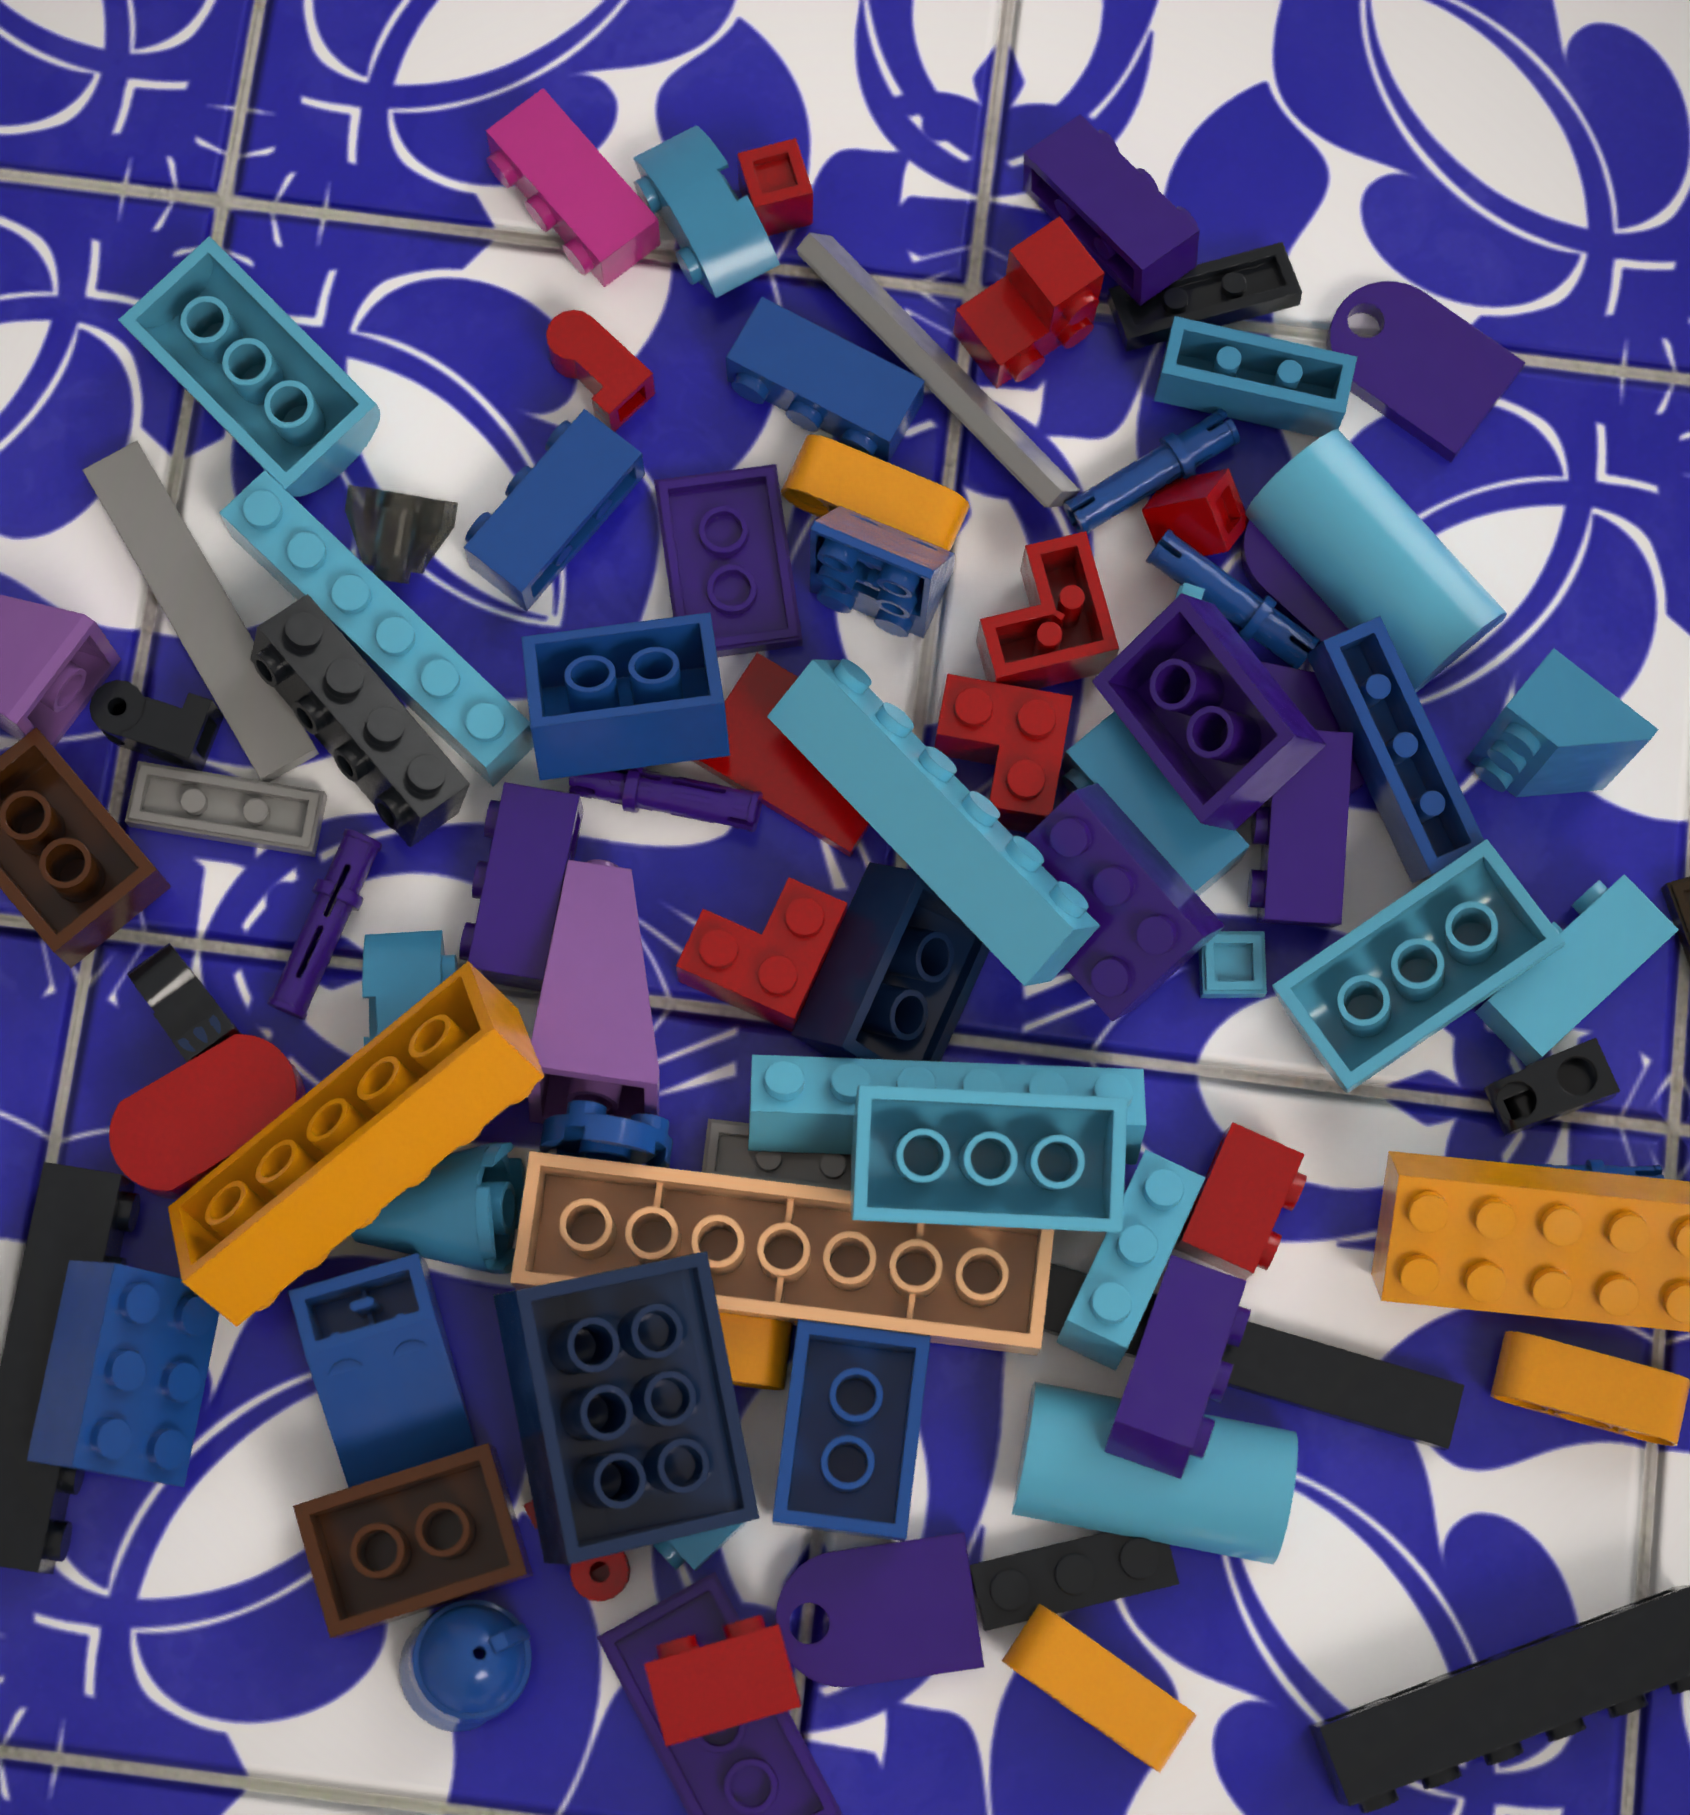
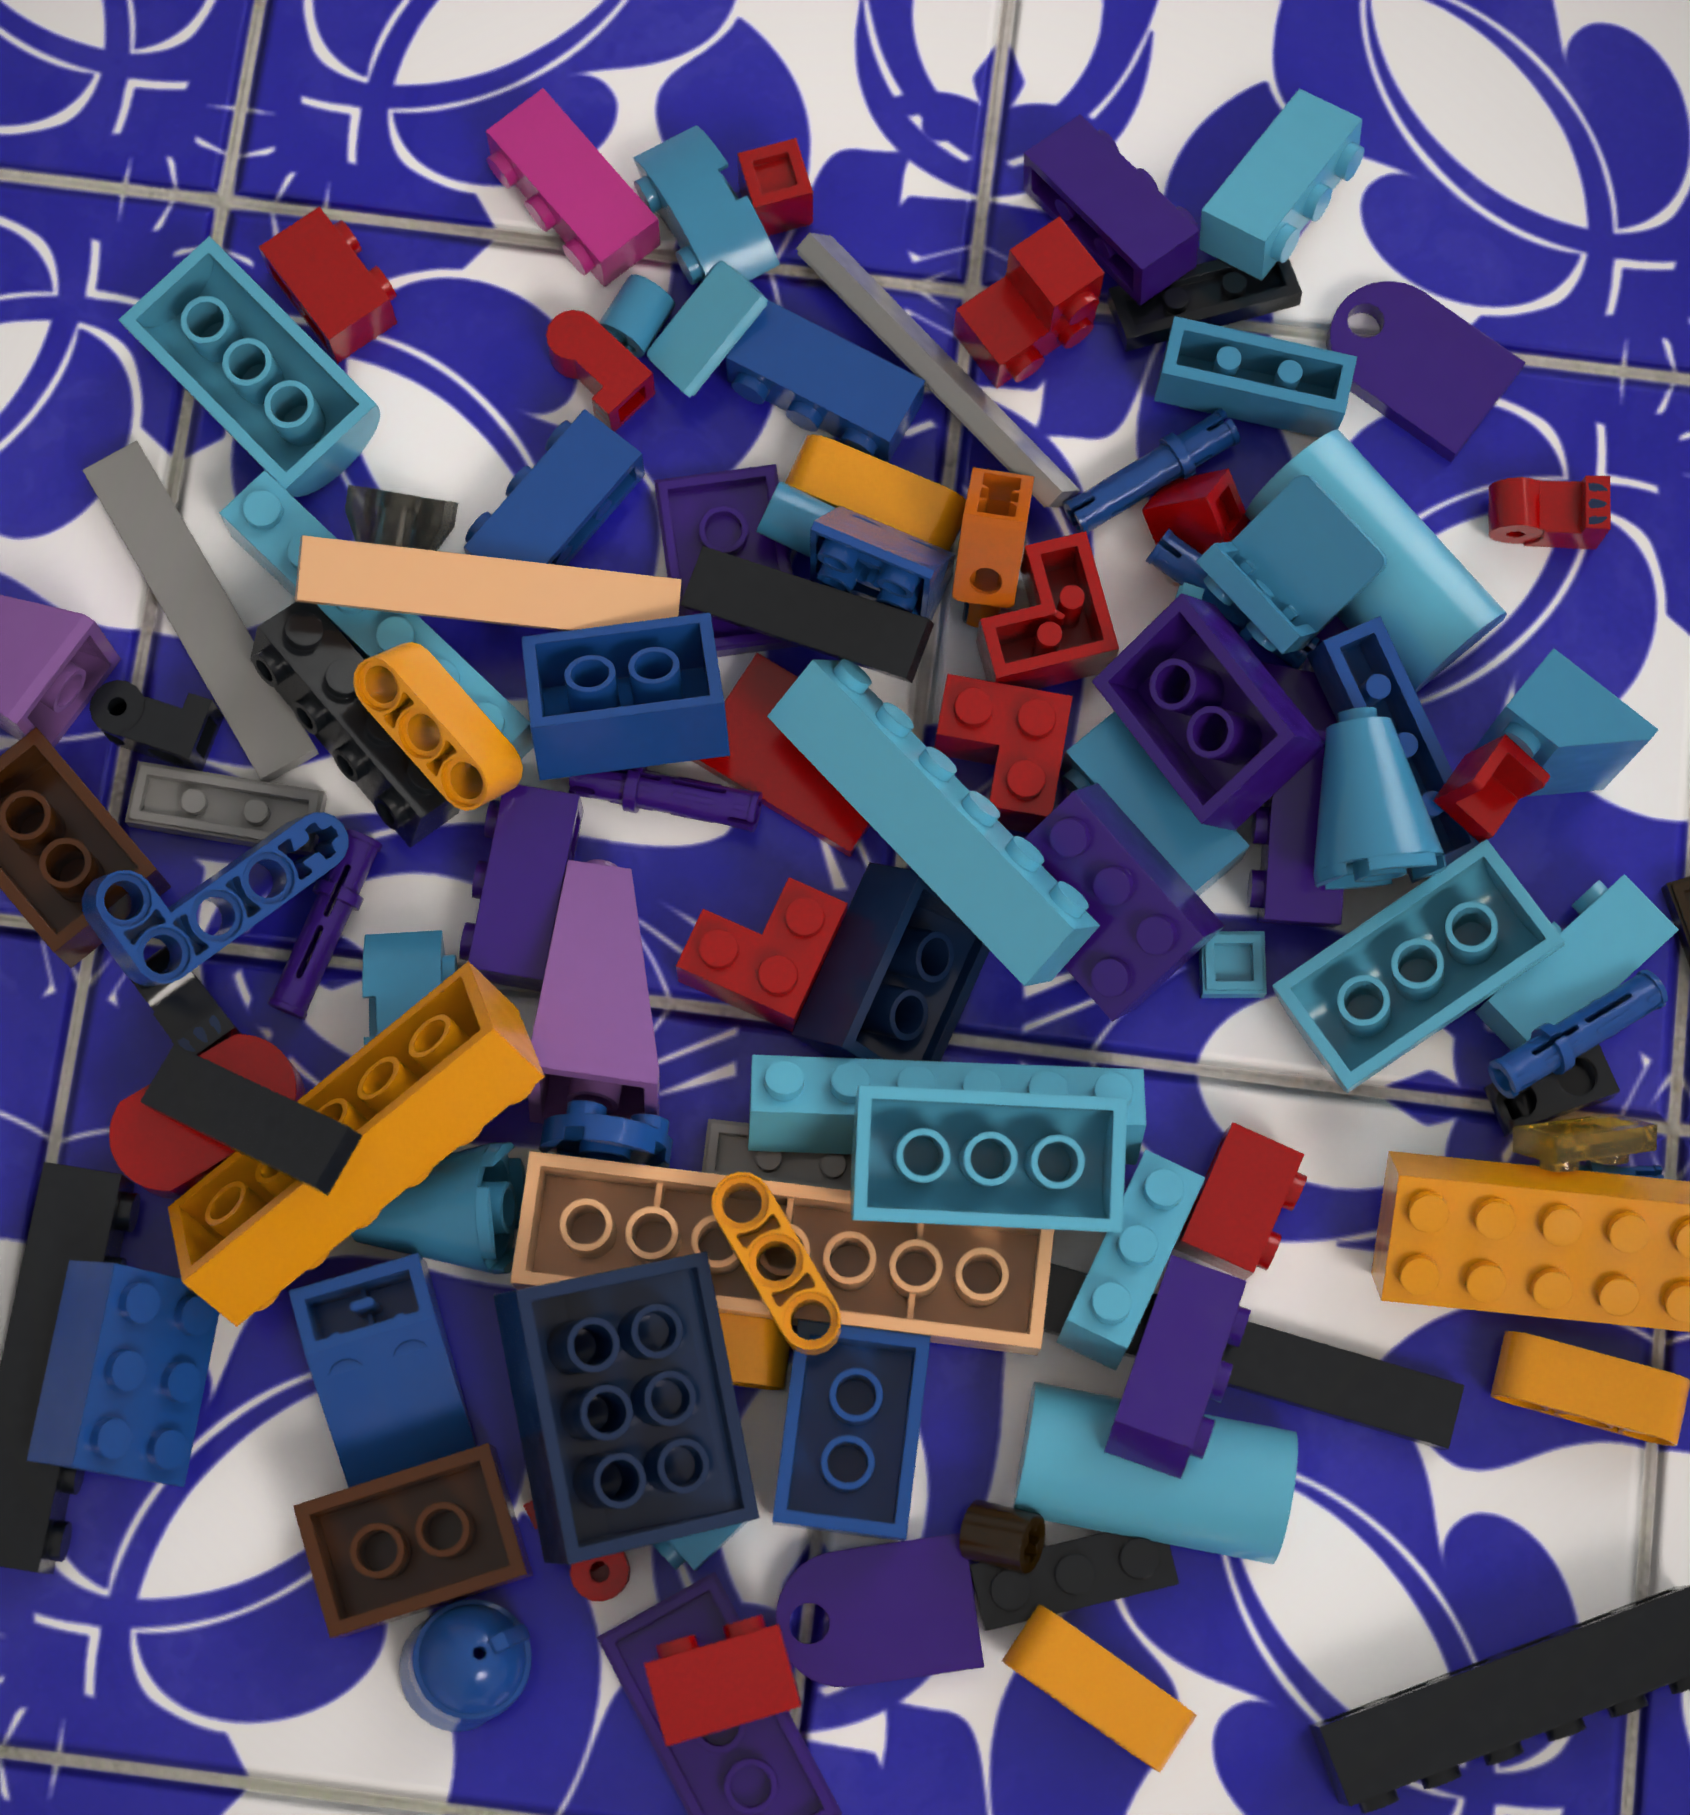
none -> blue beam [82,812,349,986]
none -> black tile [140,1045,362,1196]
none -> red brick [259,206,397,364]
none -> light nougat tile [295,535,682,631]
none -> light orange beam [353,642,523,811]
none -> dark azure gear [599,274,675,357]
none -> medium azure slope [646,261,768,398]
none -> black tile [681,546,934,683]
none -> light orange beam [711,1172,842,1355]
none -> dark azure gear [756,481,836,558]
none -> orange torso [952,467,1035,628]
none -> dark brown gear [959,1500,1045,1574]
none -> dark azure bracket [1196,475,1387,654]
none -> medium azure brick [1199,88,1364,281]
none -> dark azure cone [1313,707,1447,890]
none -> red panel [1433,734,1550,843]
none -> blue pin [1488,970,1668,1098]
none -> red leg [1489,475,1611,550]
none -> clear yellow plate [1513,1113,1657,1172]

